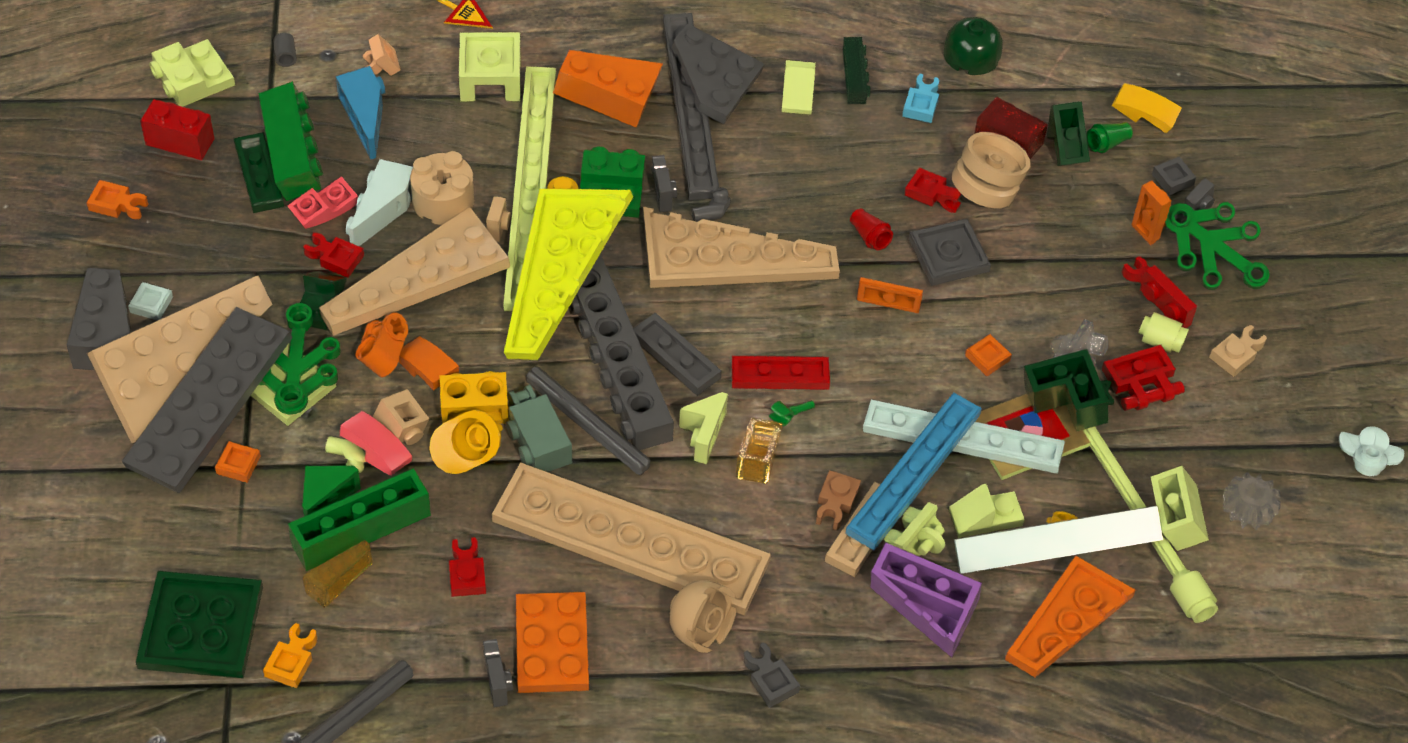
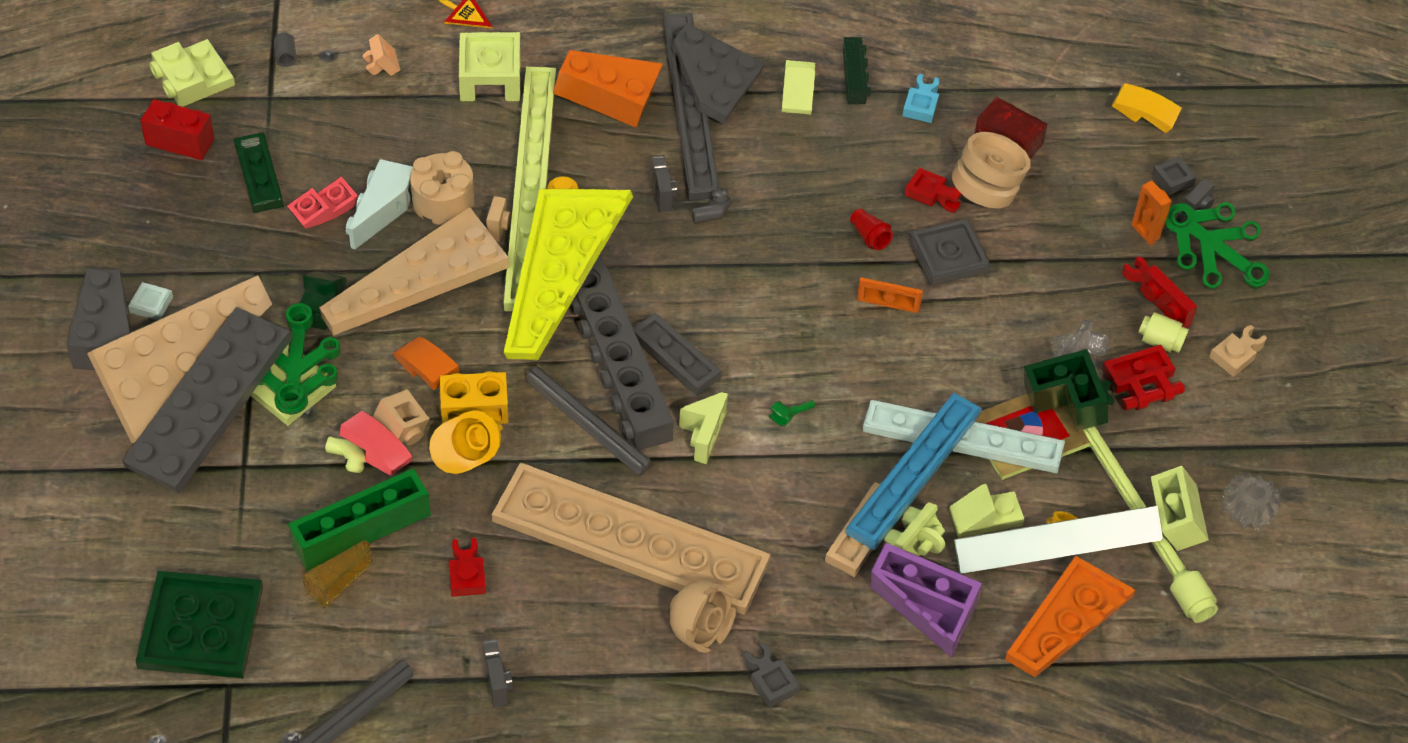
orange plate [87,180,148,219] -> none
orange tile [215,441,261,483] -> none
green brick [258,81,323,201] -> none
light orange plate [263,623,317,688] -> none
green slope [302,466,361,516] -> none
red plate [303,233,364,278] -> none
dark azure slope [336,66,385,160] -> none
orange piece [355,312,408,378] -> none
sand green brick [506,385,572,472] -> none
orange plate [516,592,589,693] -> none
green plate [580,146,645,218] -> none
tan wing [643,207,840,288] -> none
red tile [731,356,830,390] -> none
clear yellow slope [736,418,783,484] -> none
medium nougat plate [816,470,861,531] -> none
dark green cylinder [943,17,1003,75] -> none
orange tile [965,334,1012,376] -> none
dark green slope [1047,101,1090,166] -> none
green cone [1086,122,1133,153] -> none
light aqua plate [1339,426,1404,476] -> none

